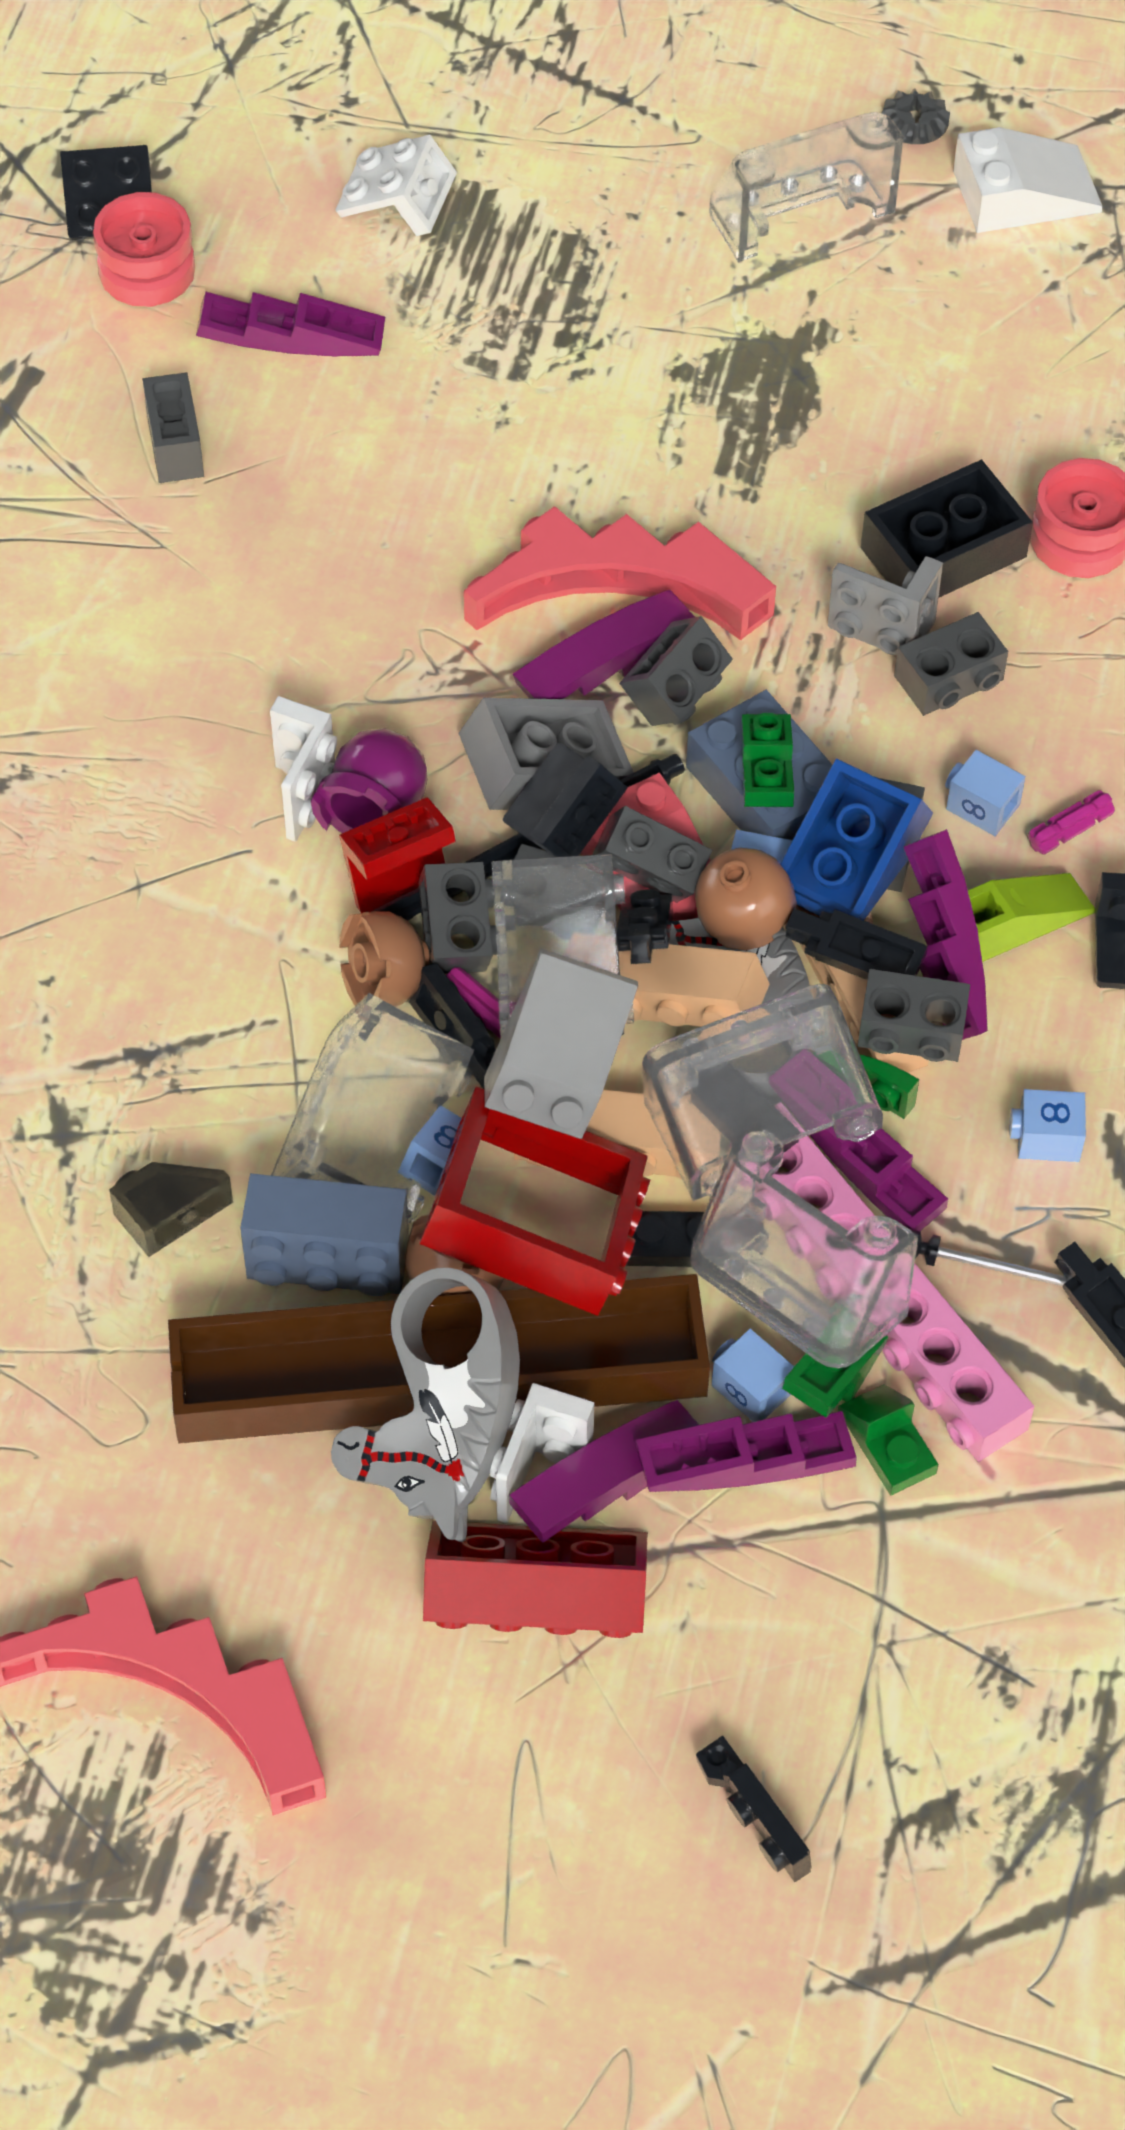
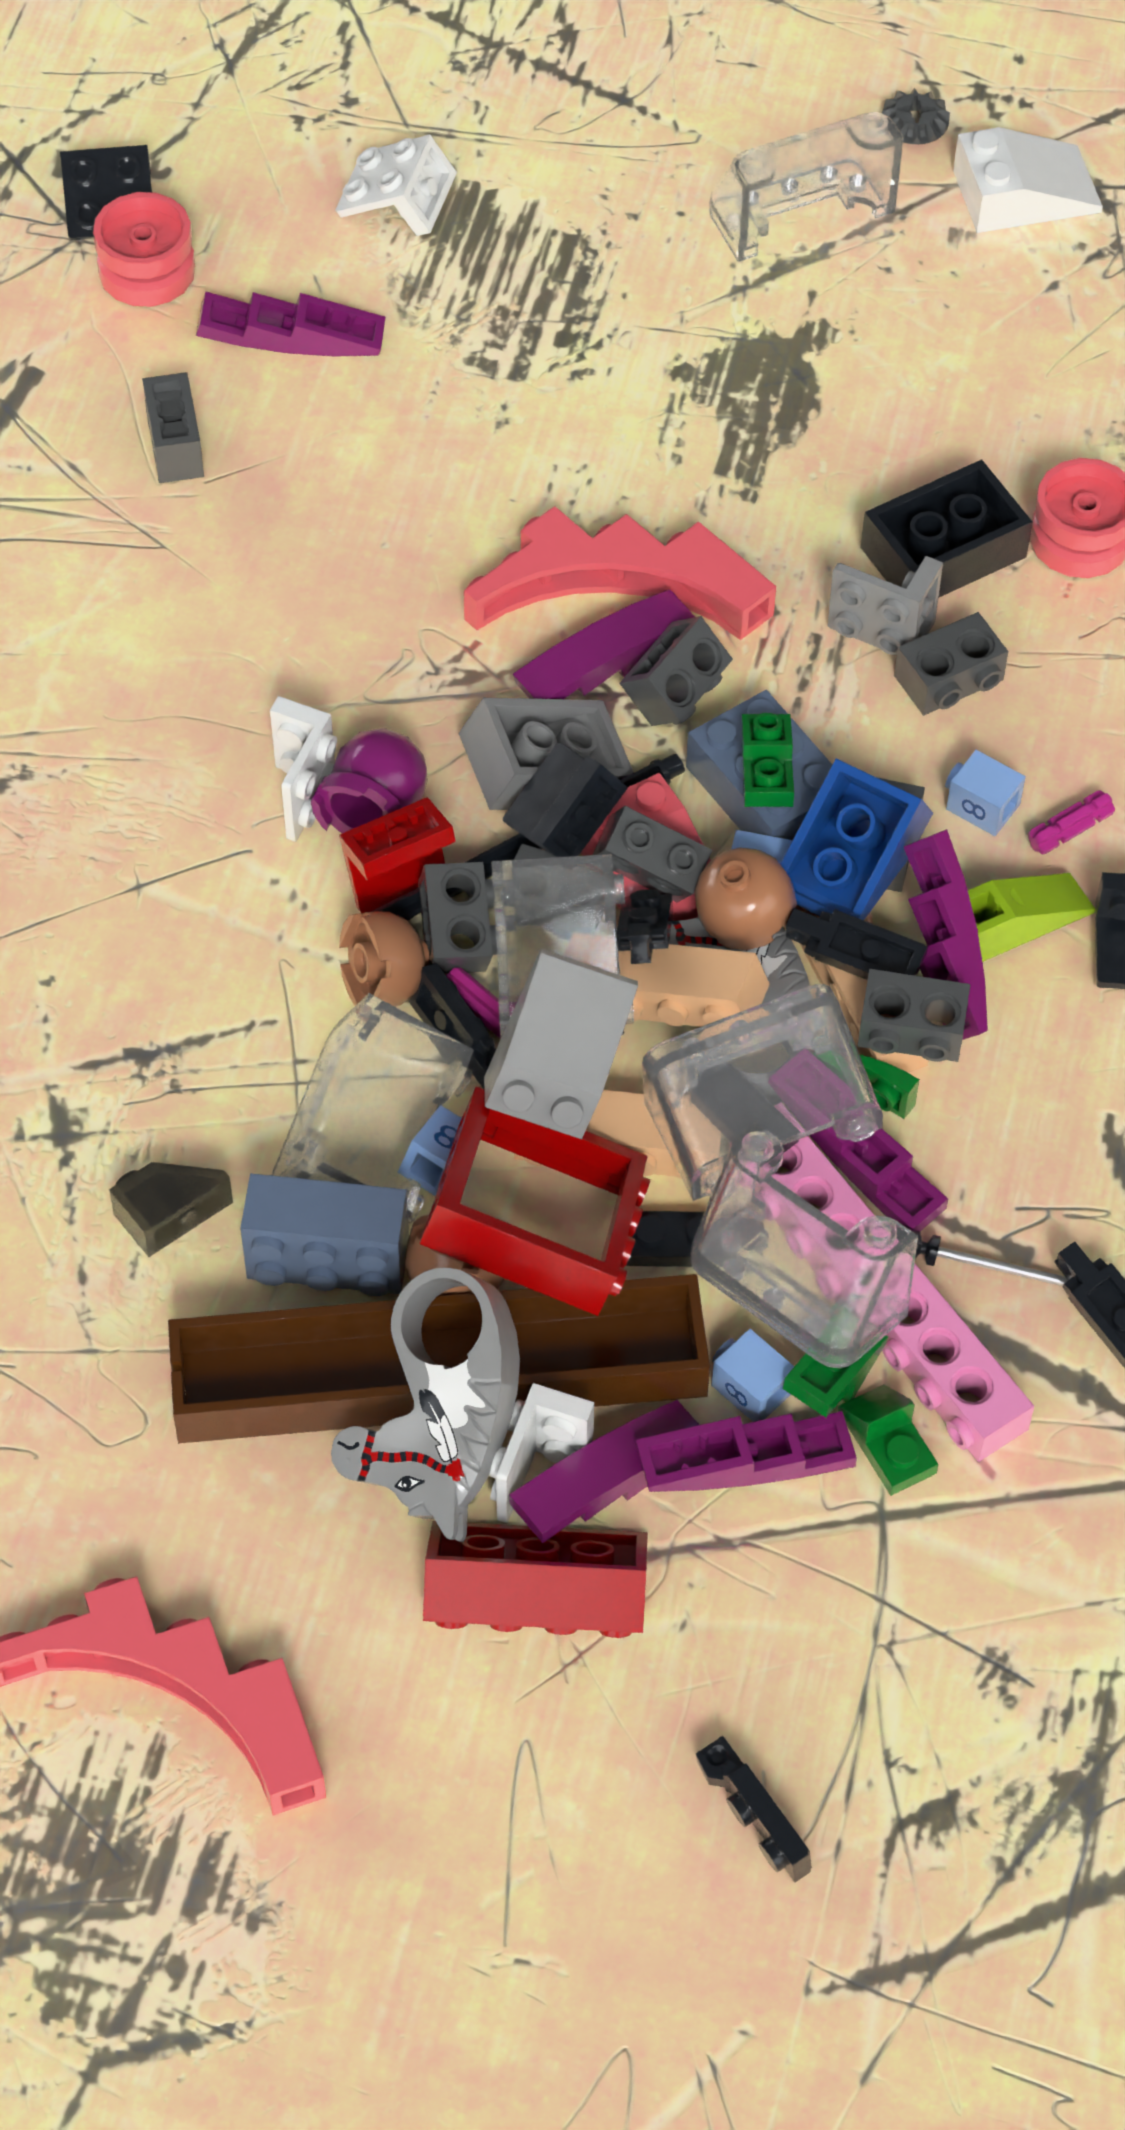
light blue brick [1009,1089,1086,1162] -> none

